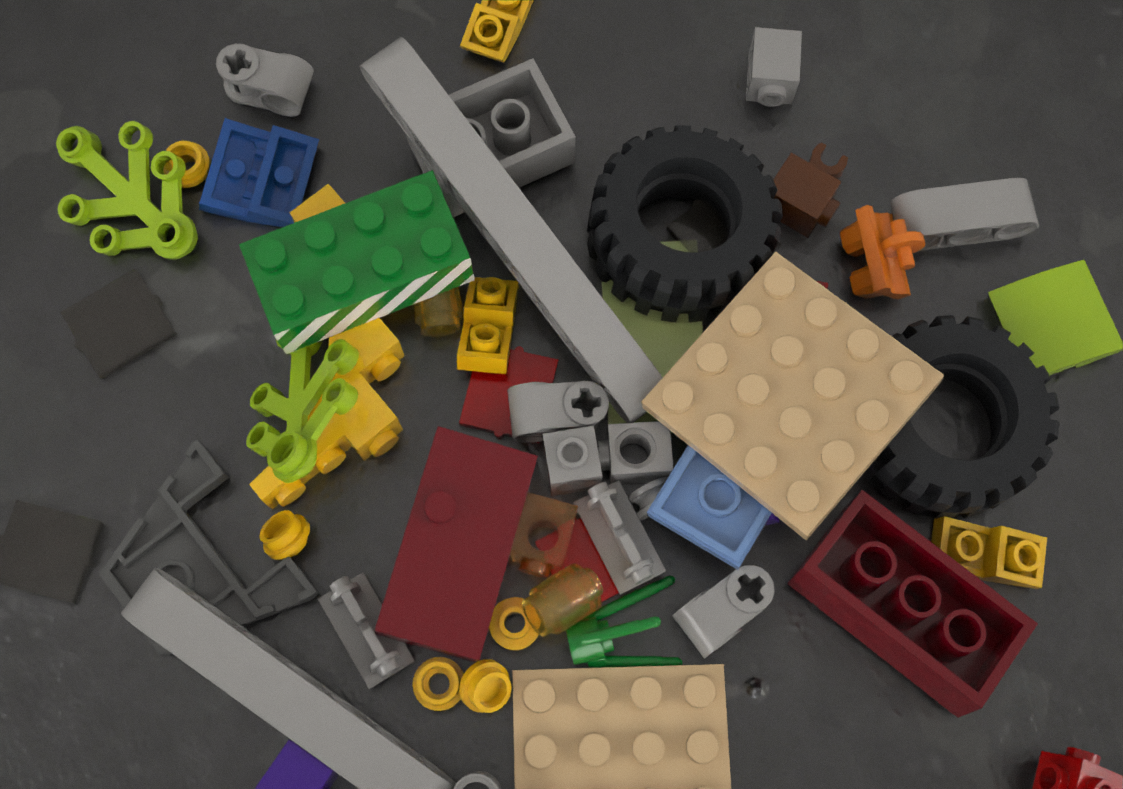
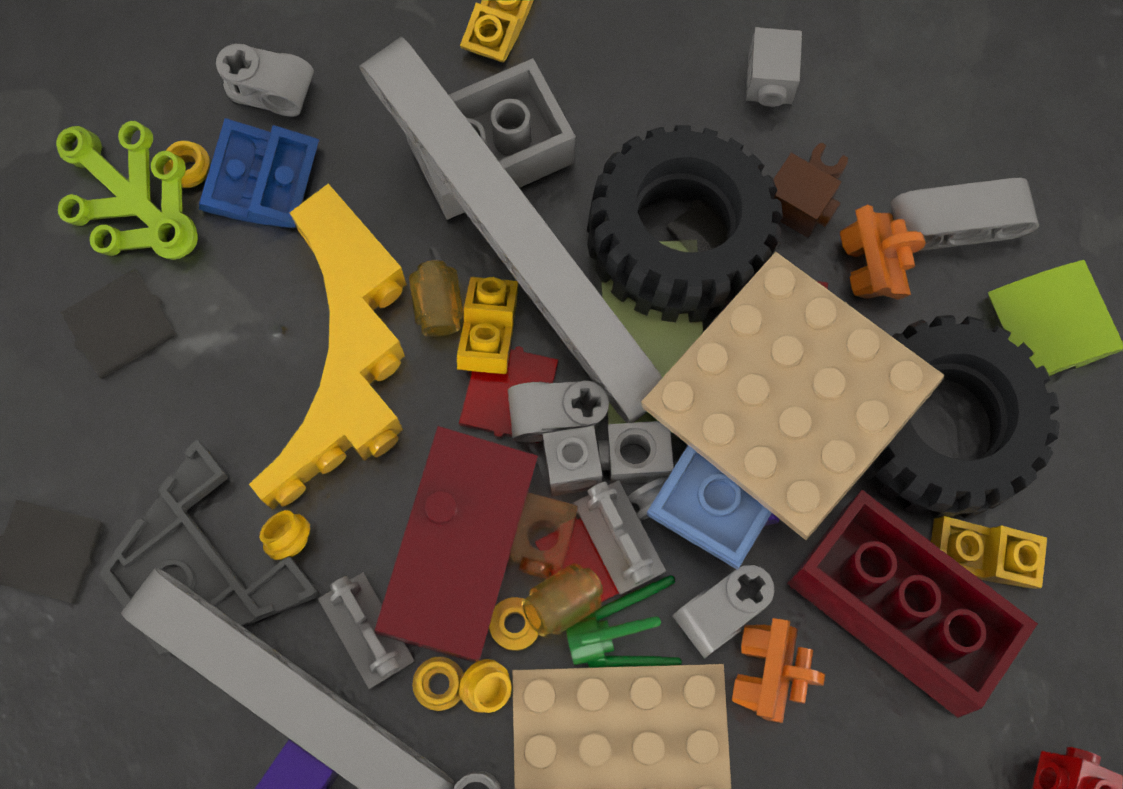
green brick [239,170,474,354] -> none
lime plant [246,339,359,483] -> none
none -> orange hips [732,618,825,723]

